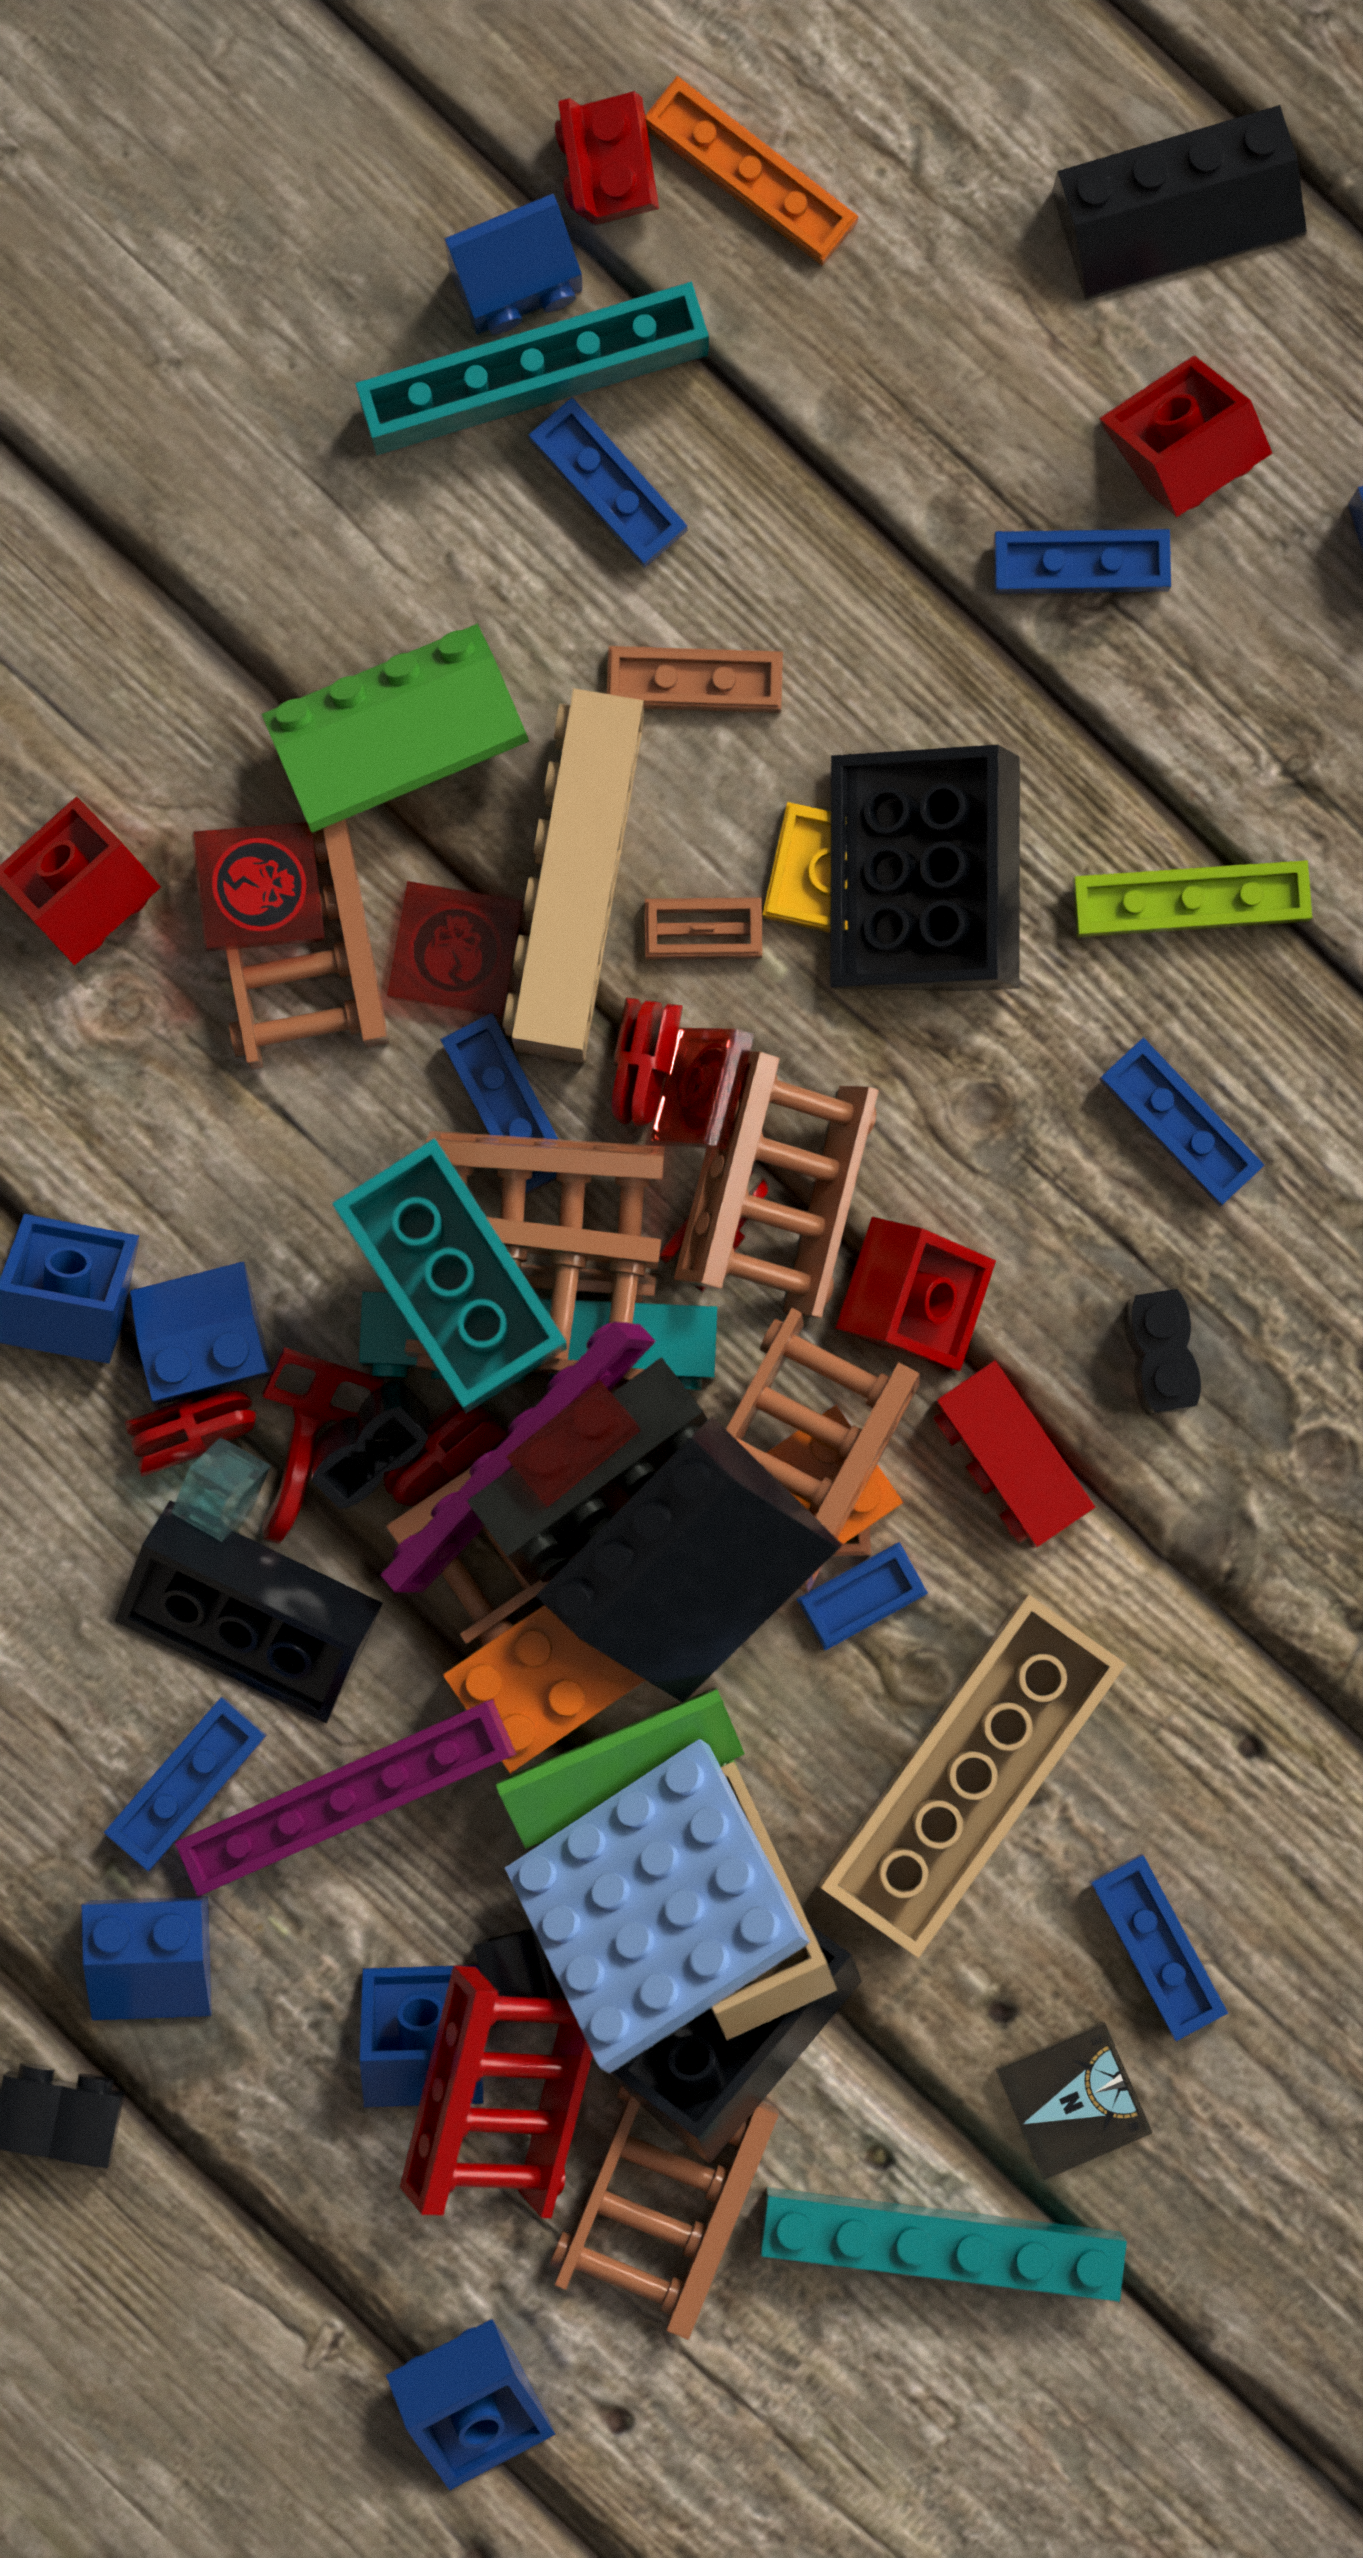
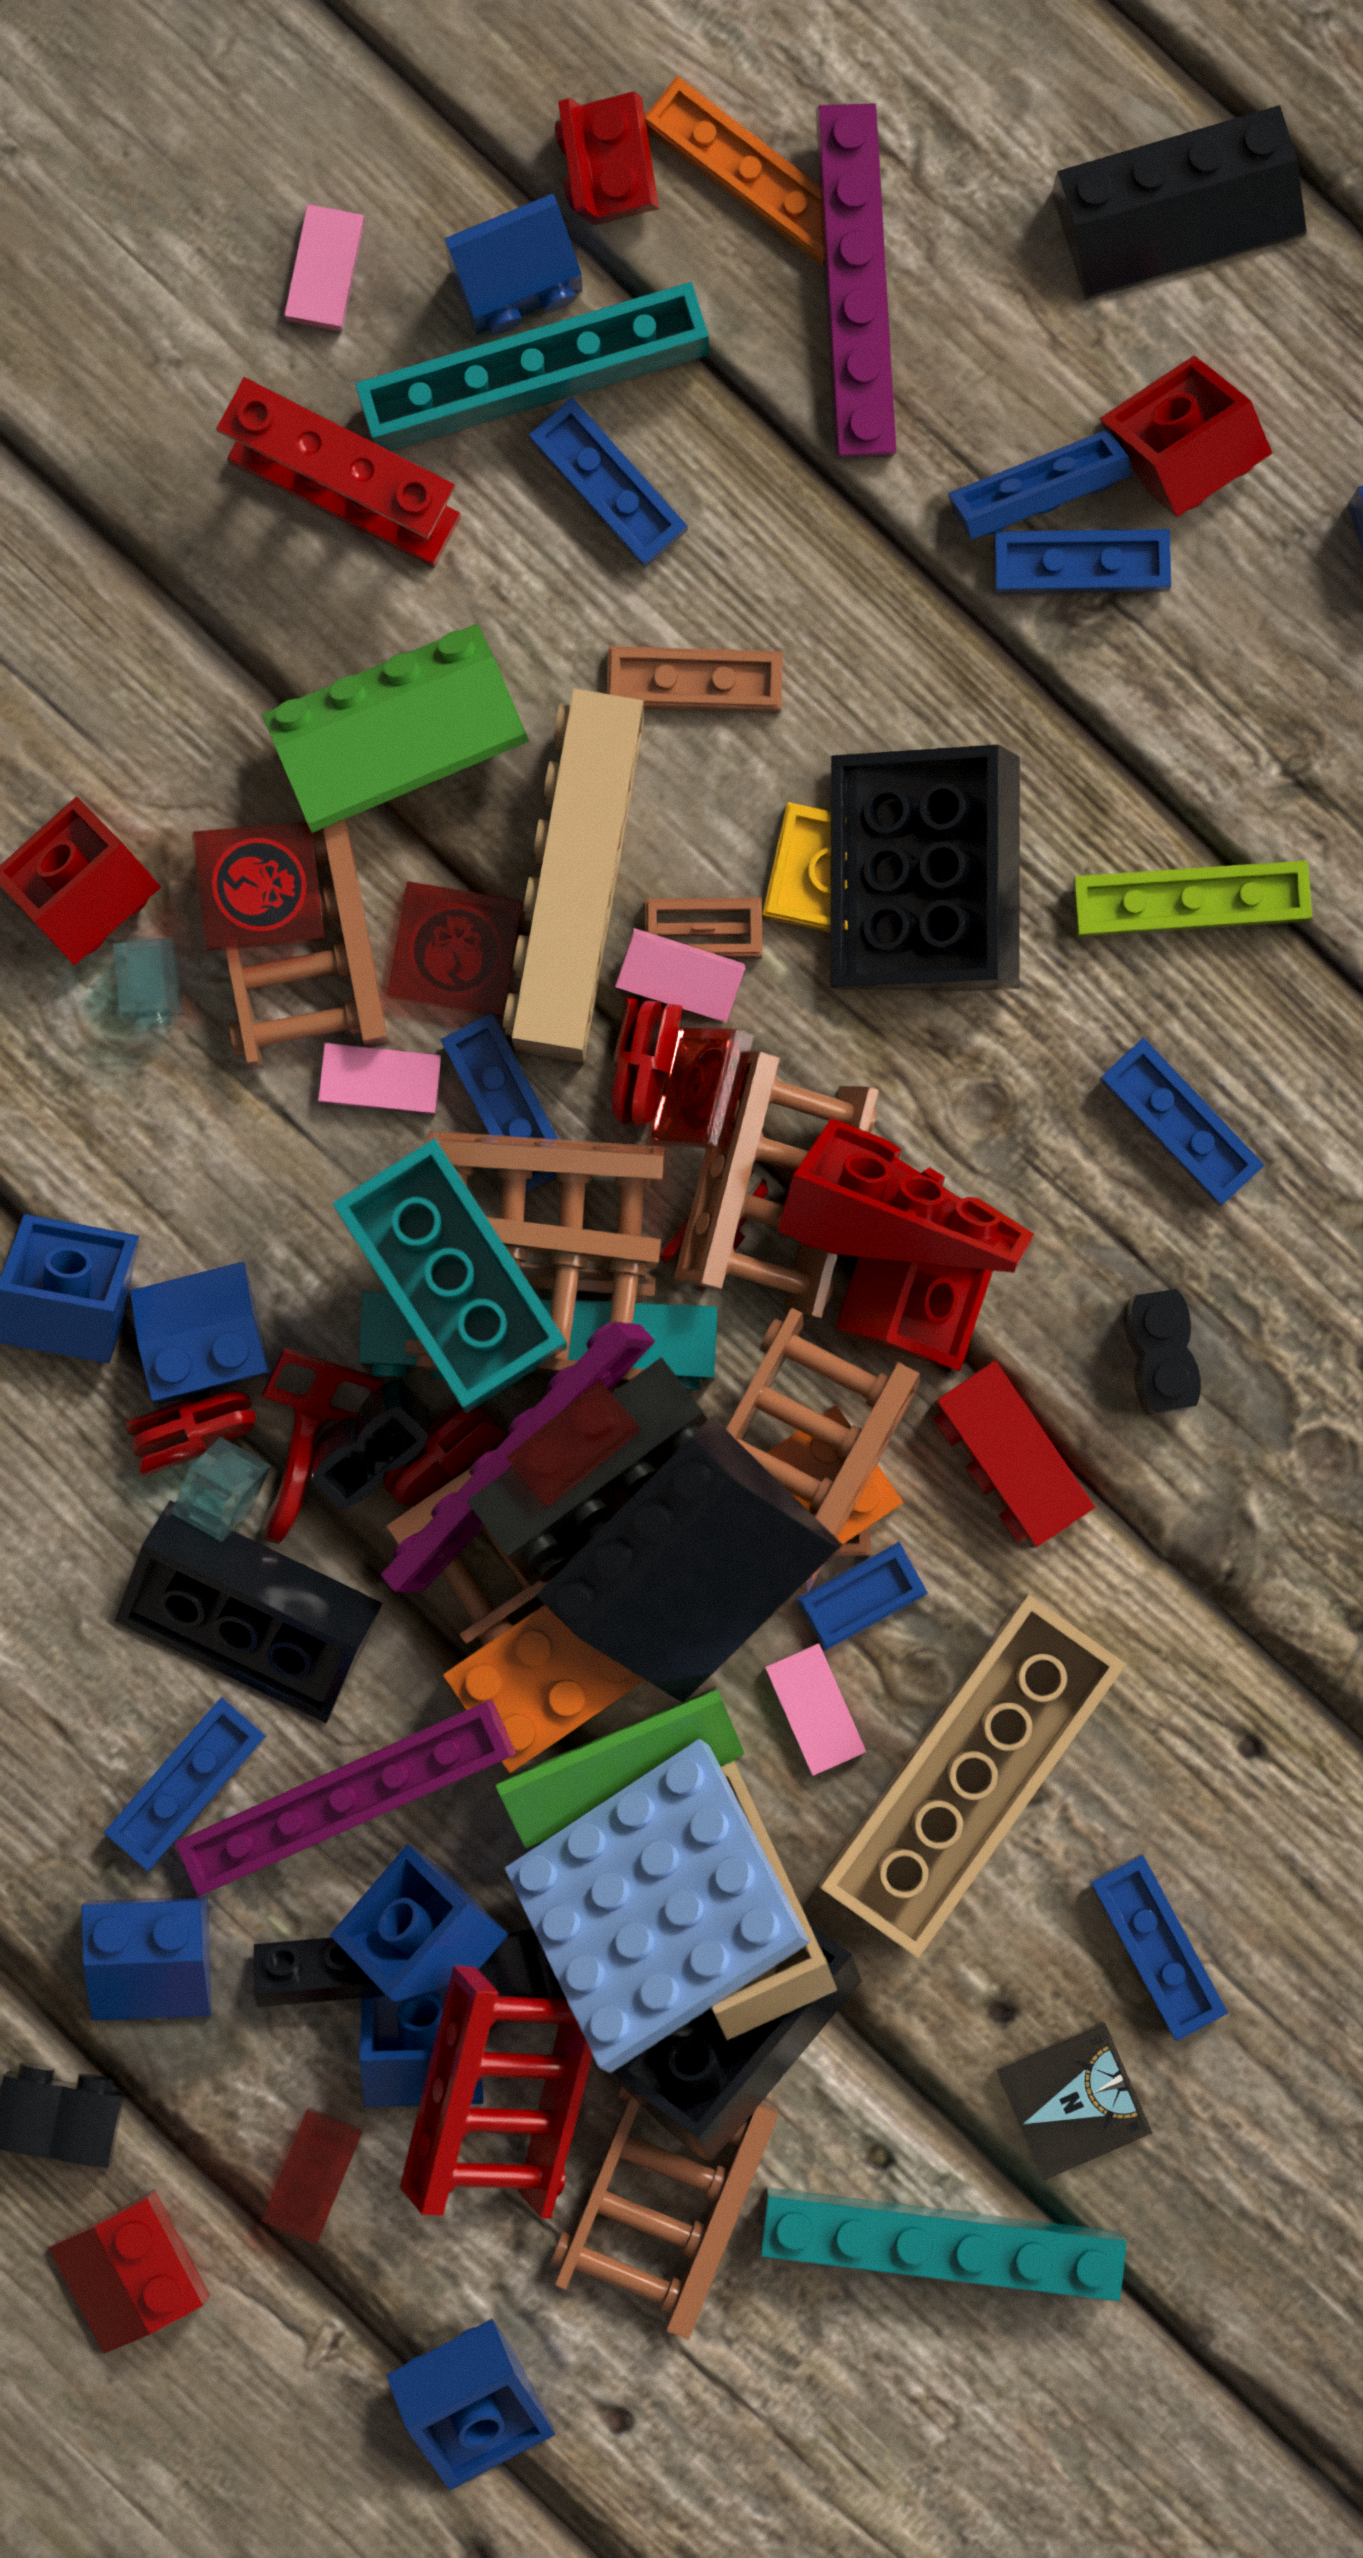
none -> red slope [48,2189,210,2354]
none -> clear light blue brick [113,938,184,1029]
none -> red fence [216,377,461,568]
none -> black hinge [254,1937,387,2007]
none -> clear red plate [261,2107,364,2244]
none -> bright pink tile [284,204,365,332]
none -> bright pink tile [318,1043,442,1115]
none -> blue slope [330,1844,509,2002]
none -> bright pink tile [615,928,745,1023]
none -> bright pink tile [765,1643,867,1776]
none -> red wedge [777,1118,1034,1273]
none -> magenta plate [816,103,897,459]
none -> blue plate [948,429,1133,540]

